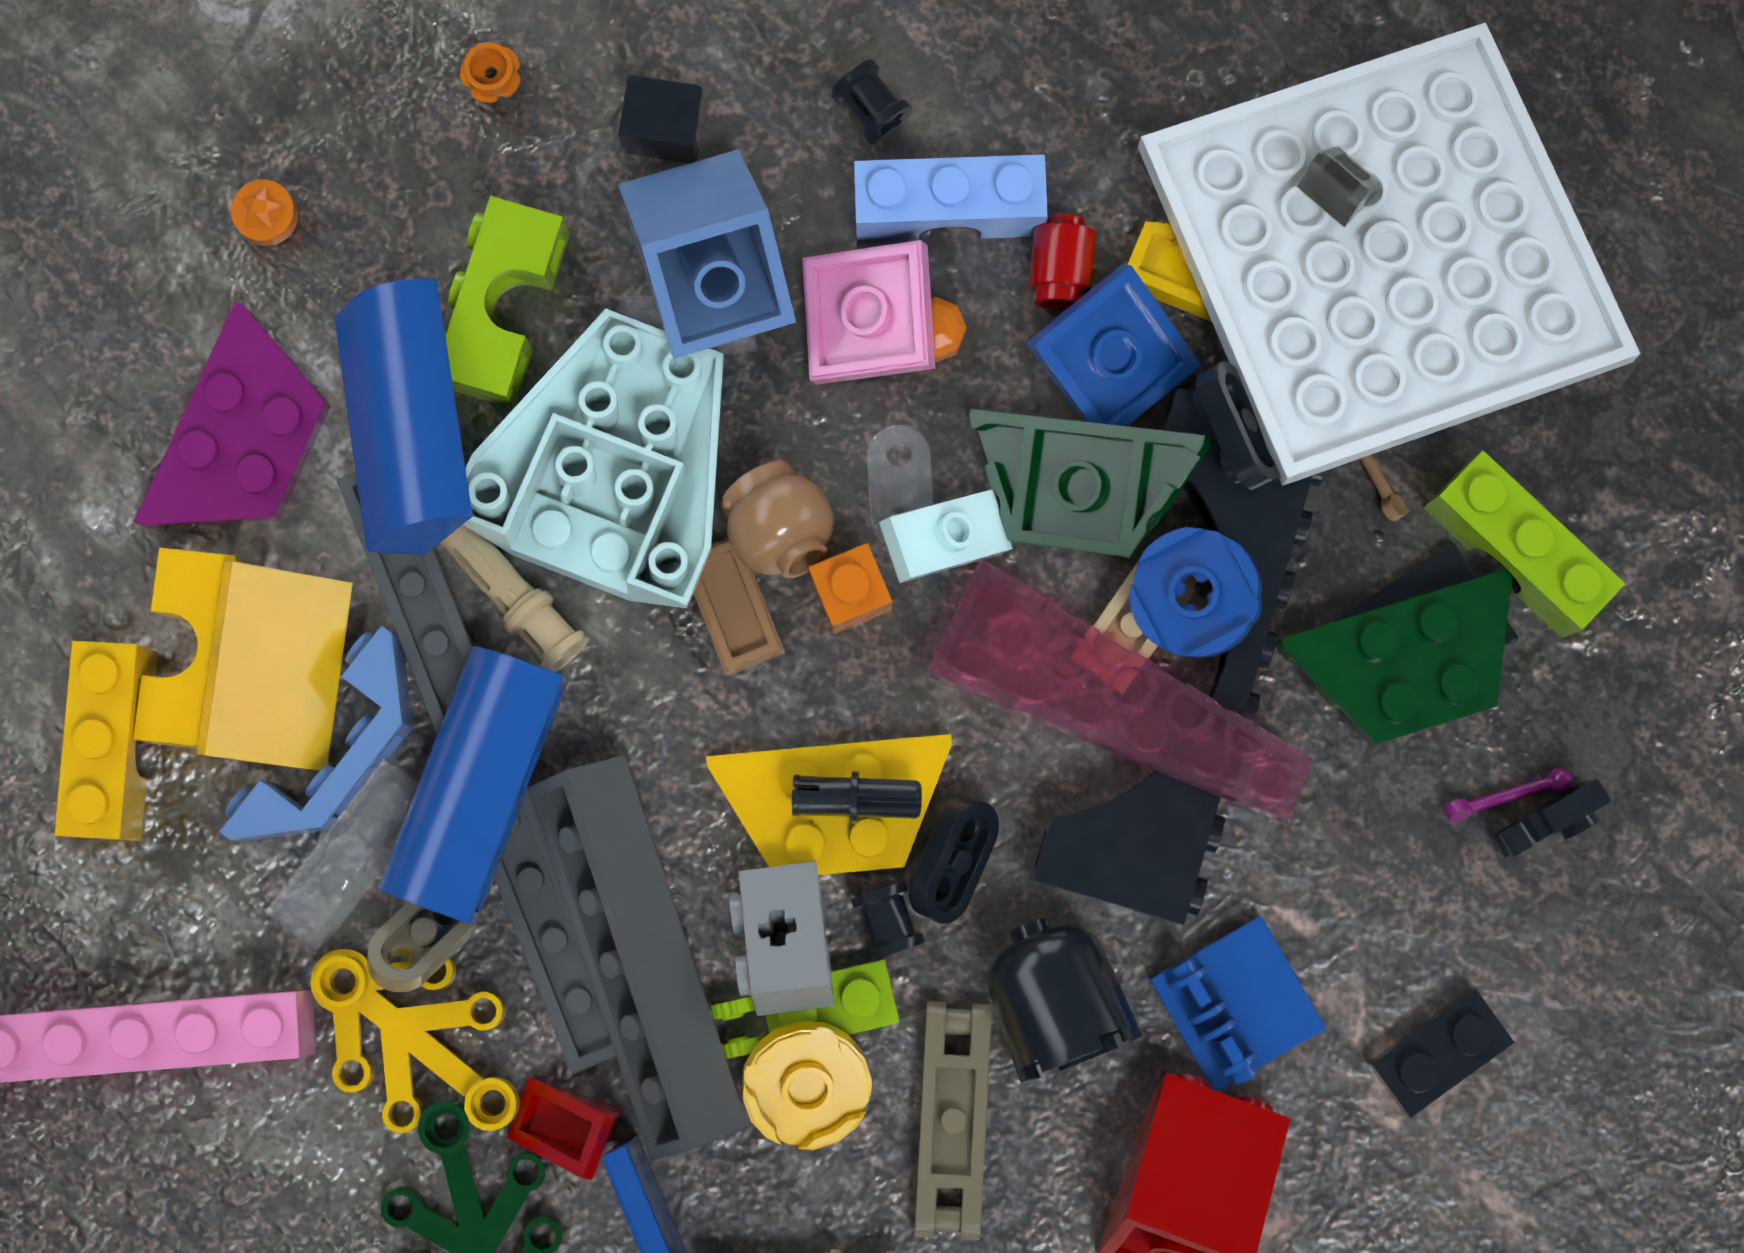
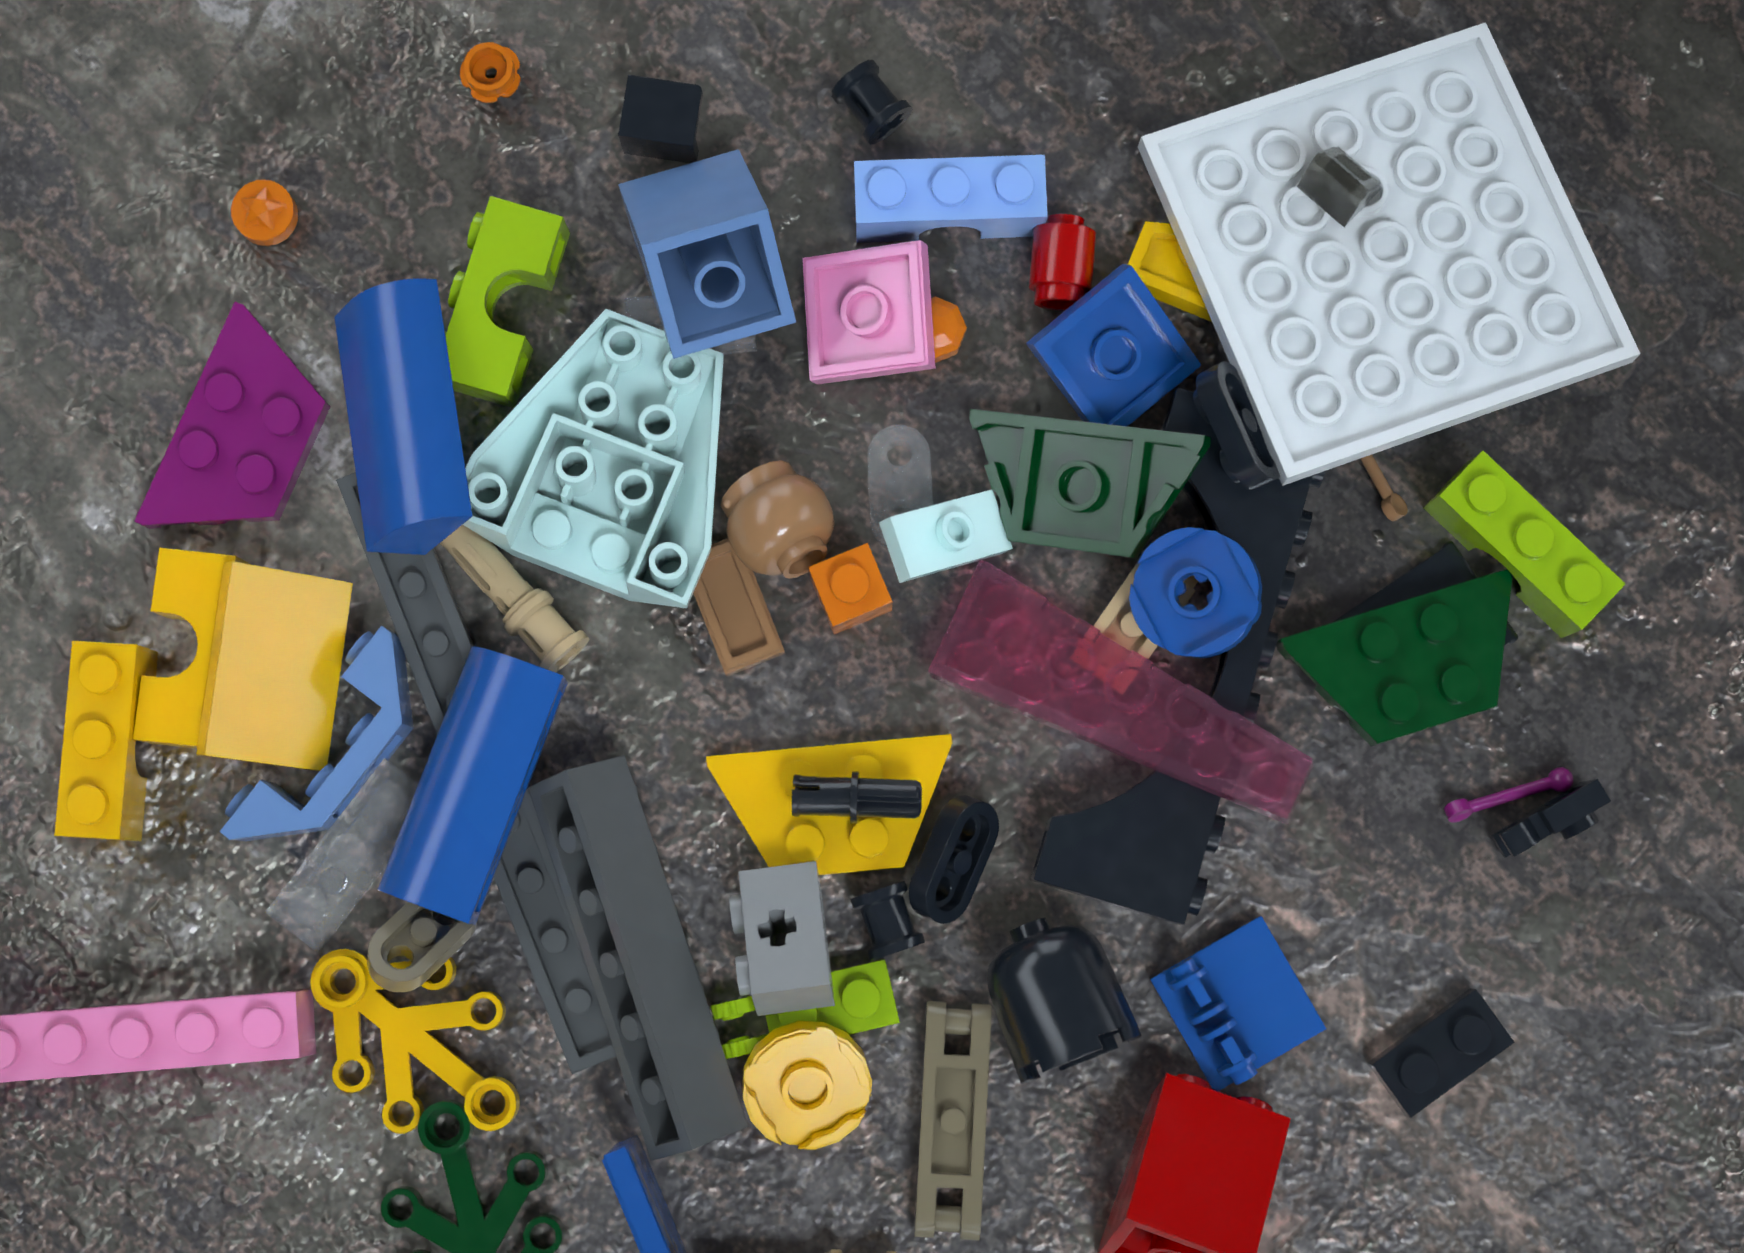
red slope [507,1076,624,1181] -> none

